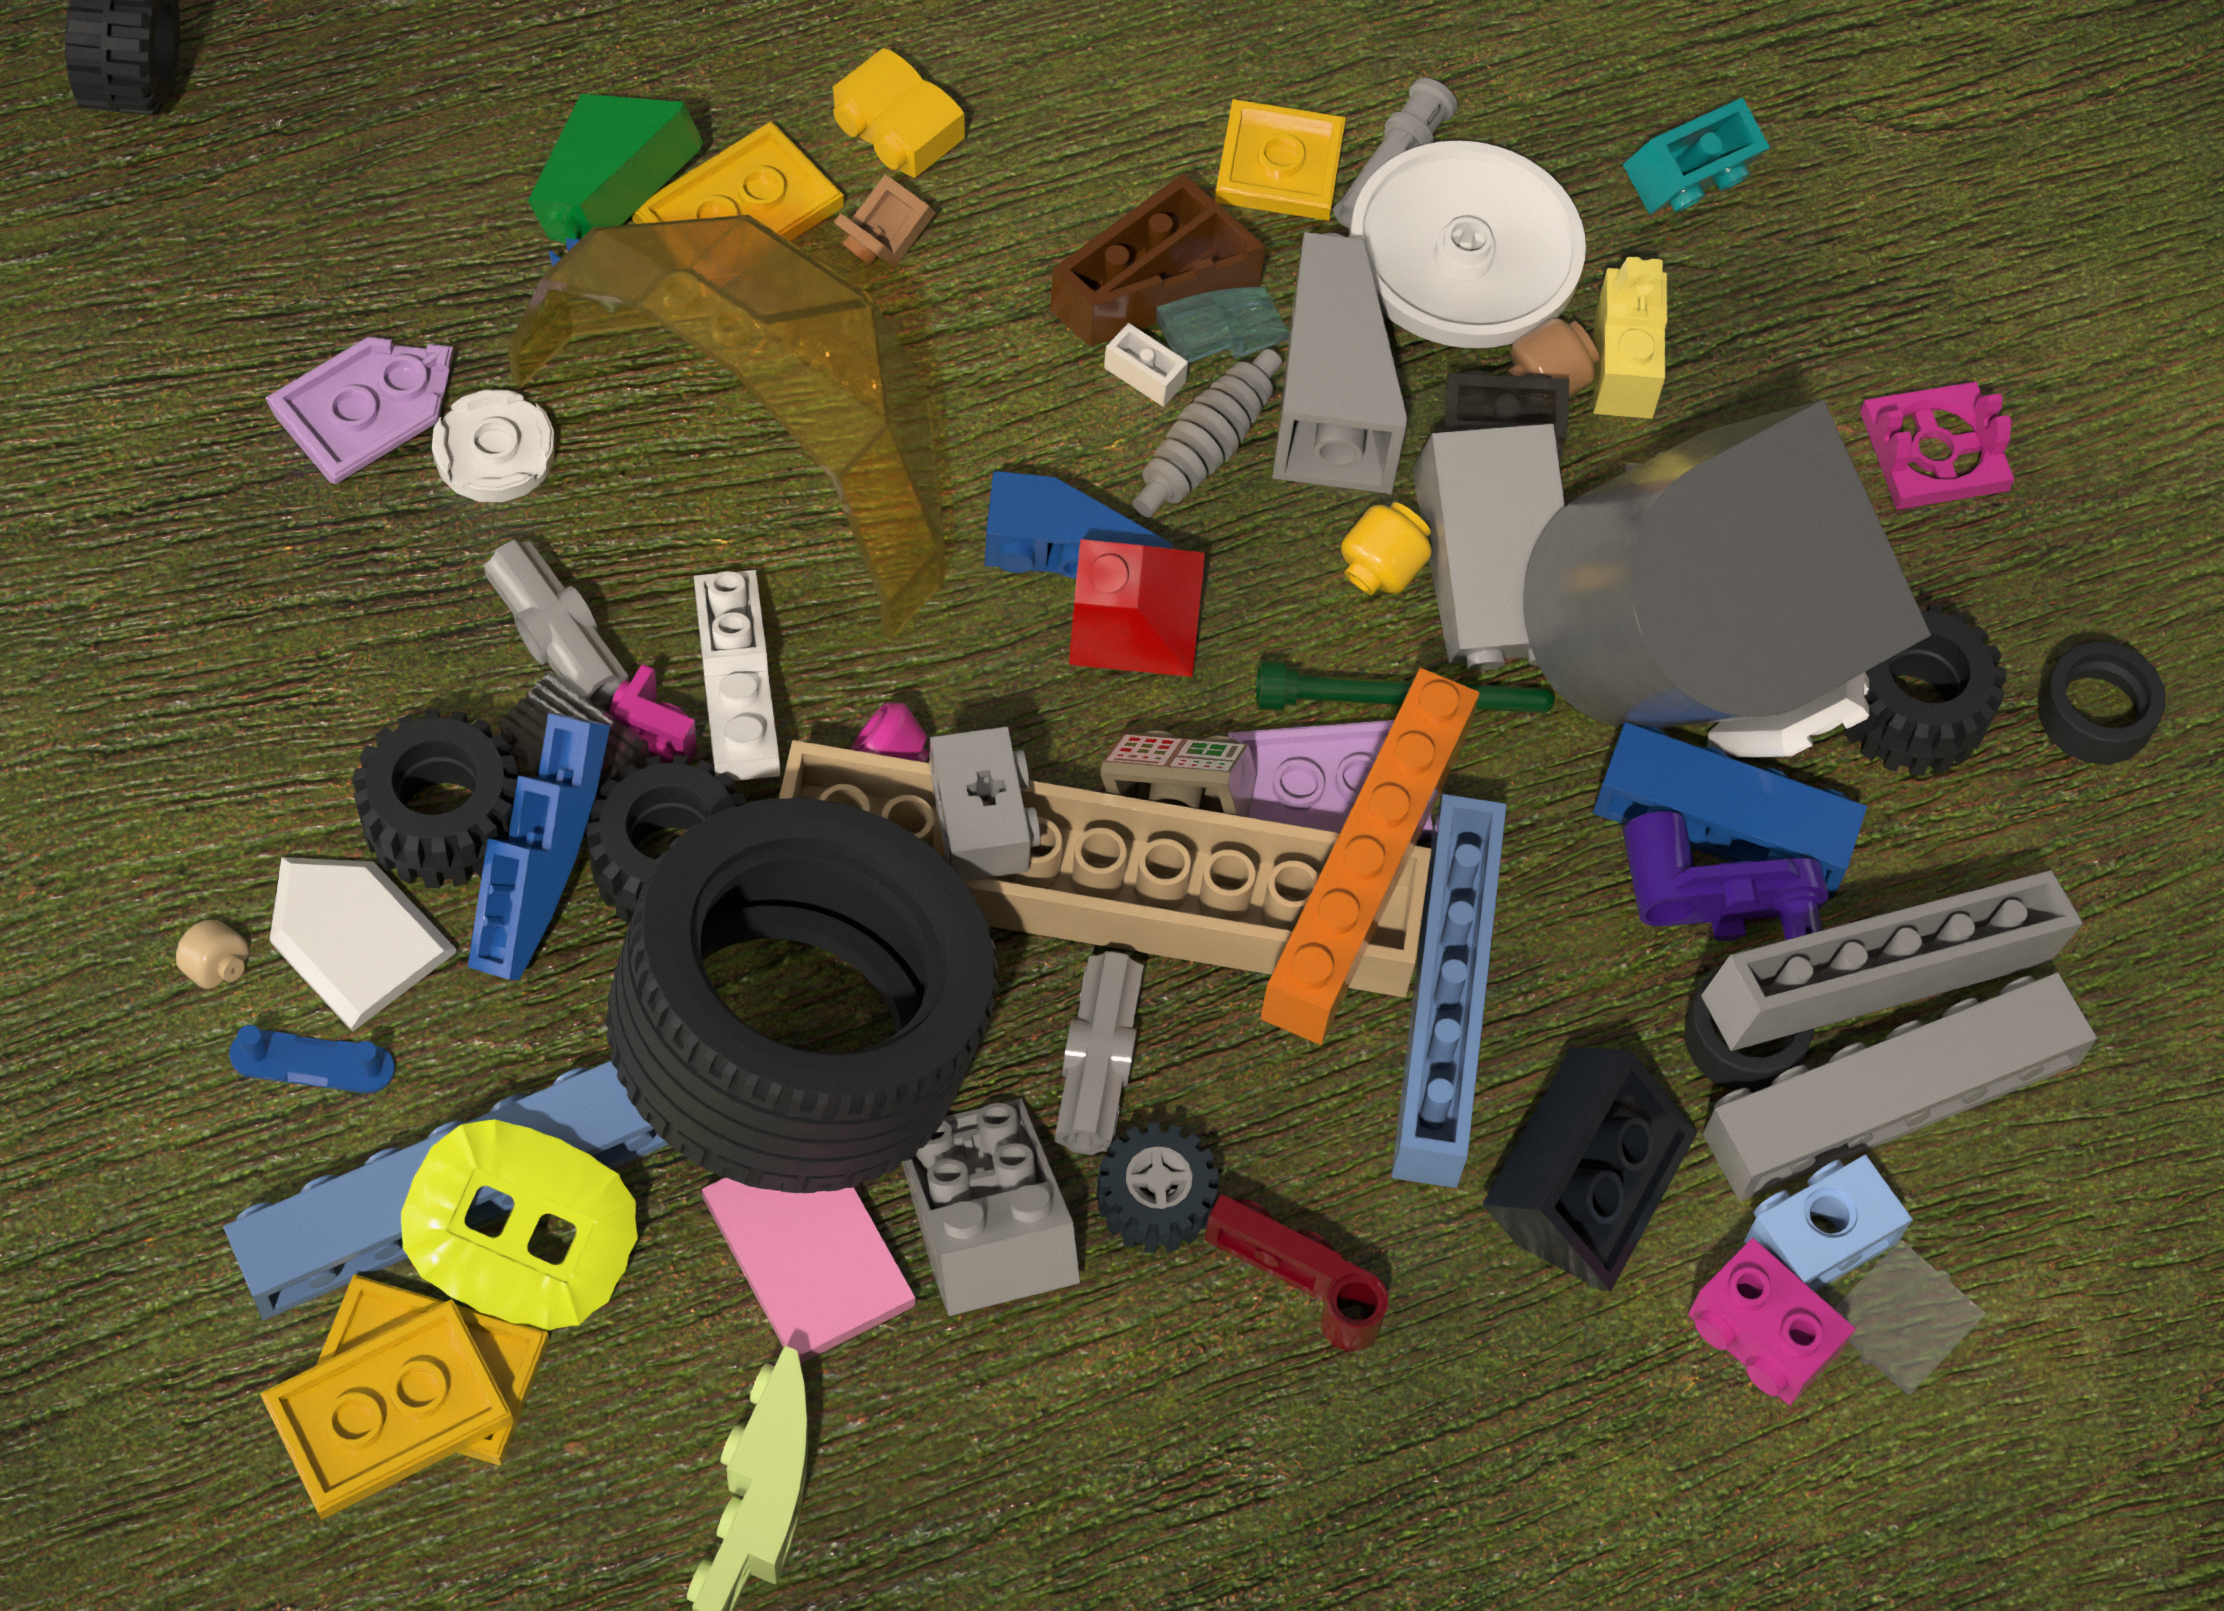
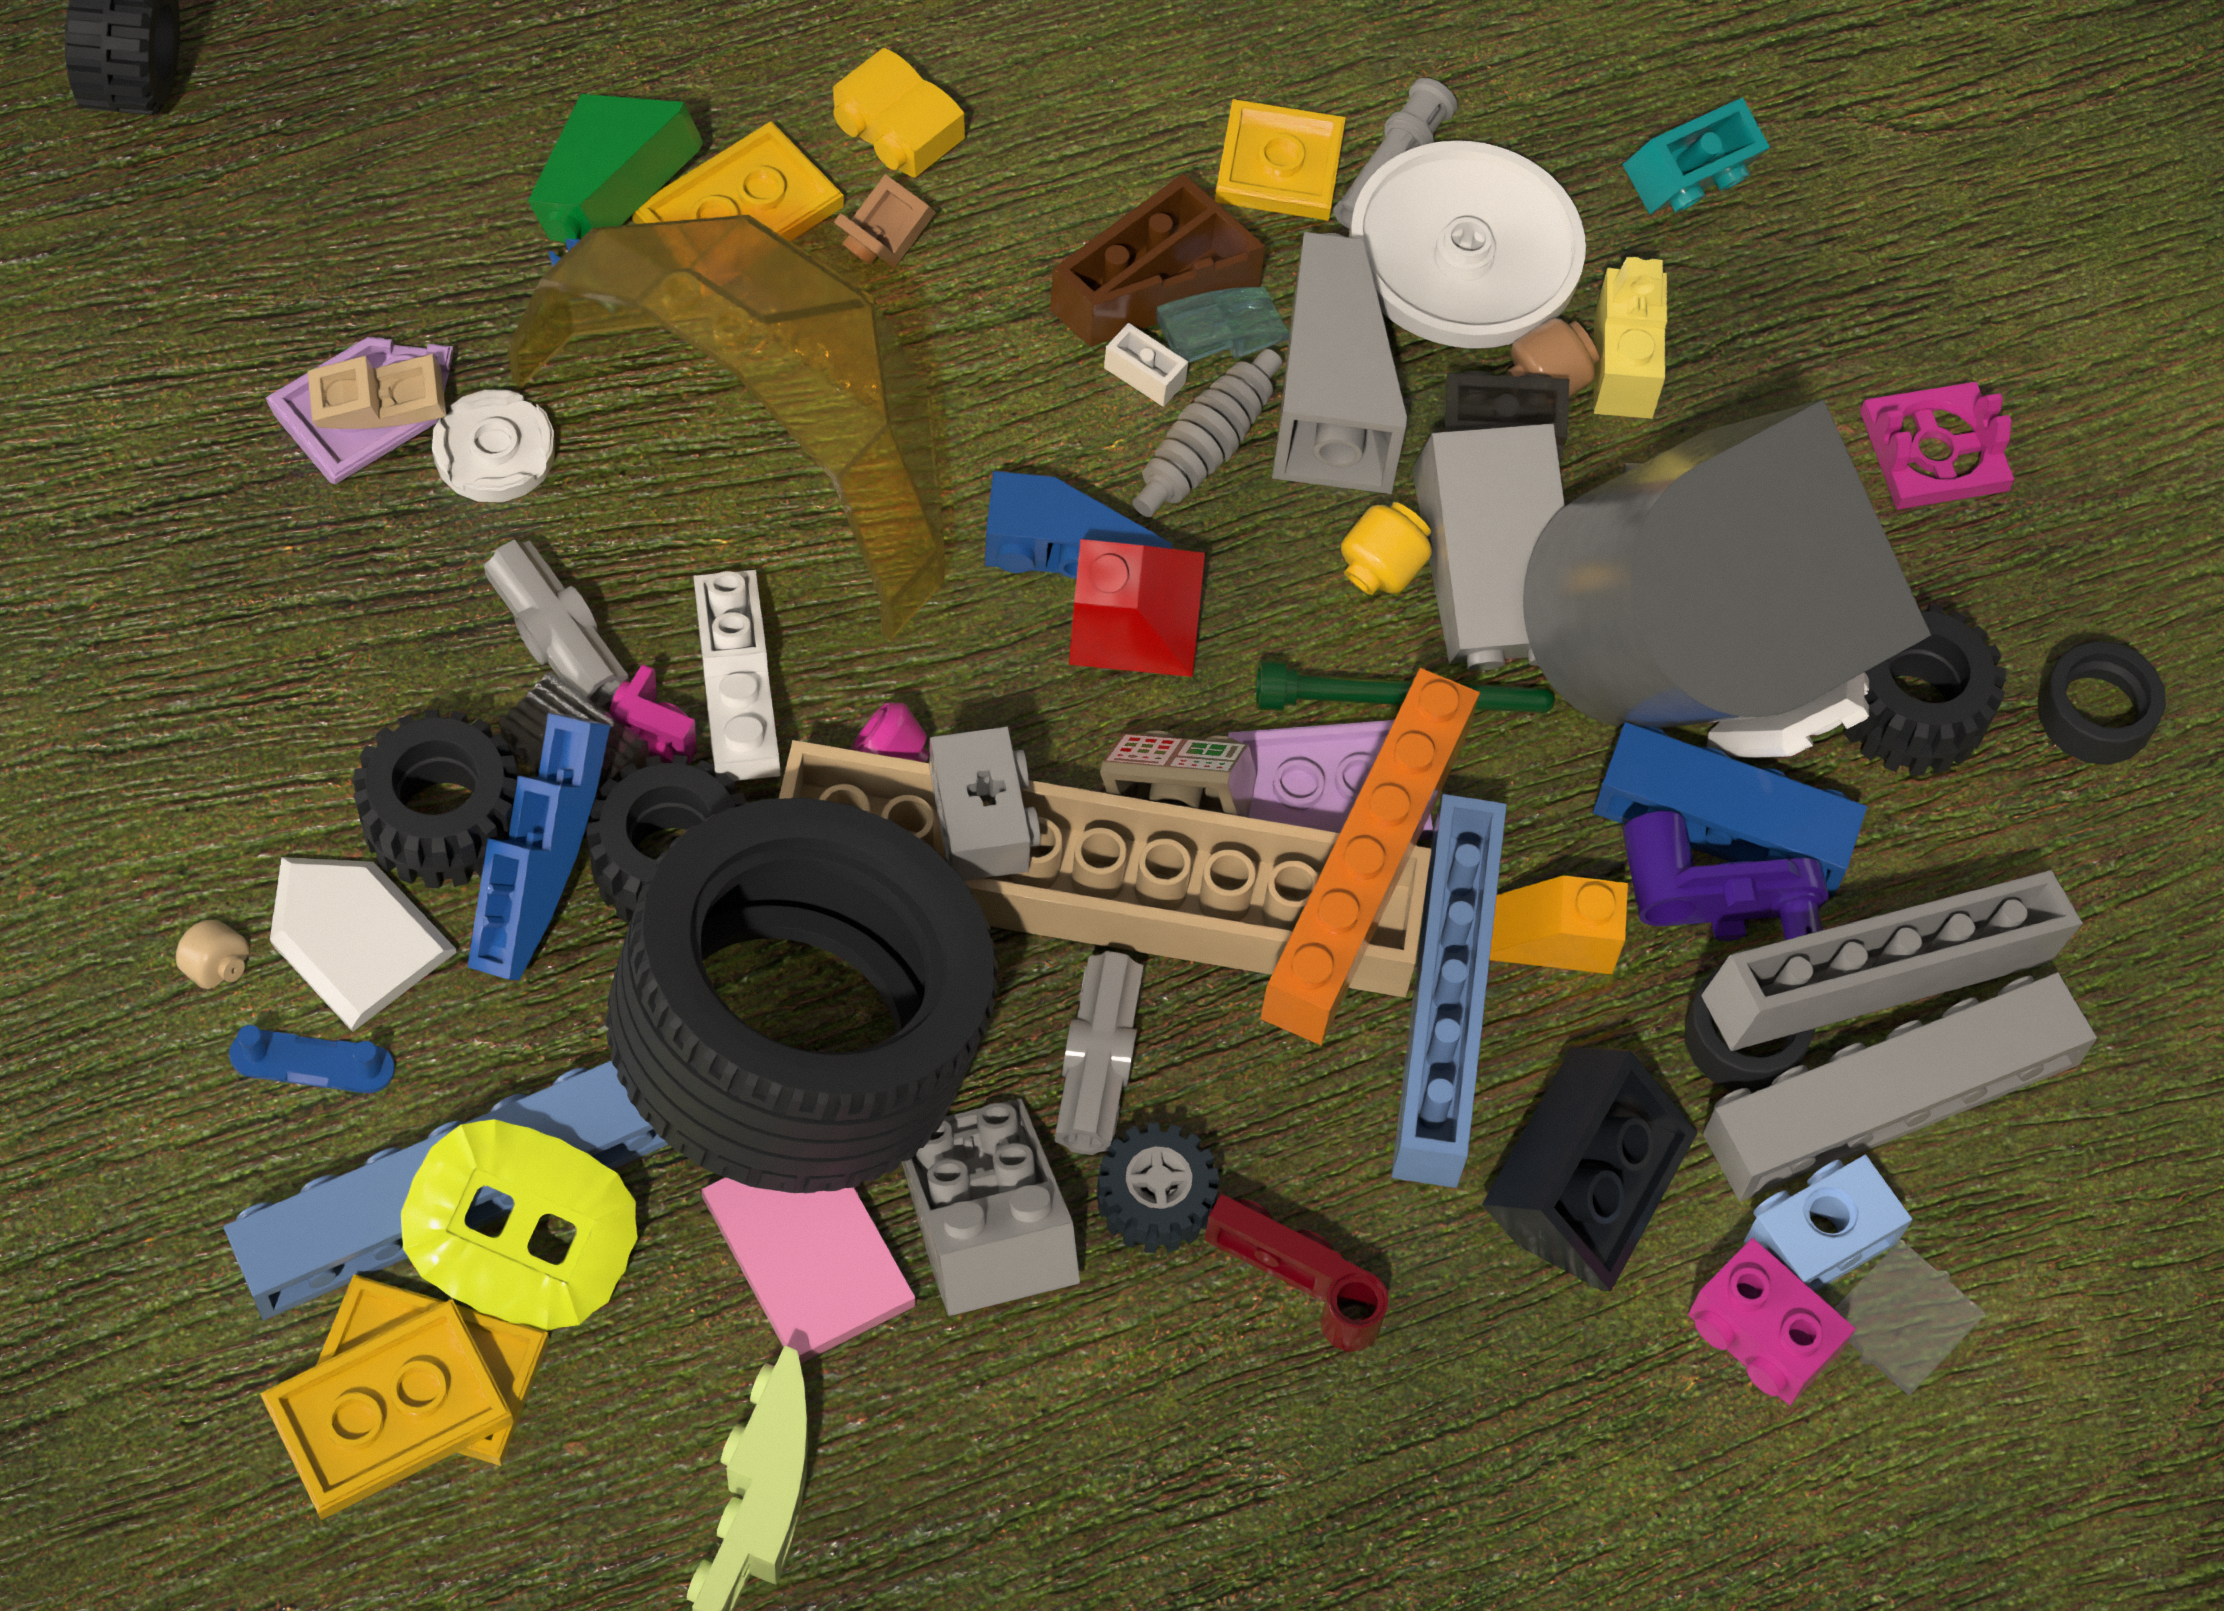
none -> tan slope [308,354,446,429]
none -> light orange slope [1489,875,1628,975]

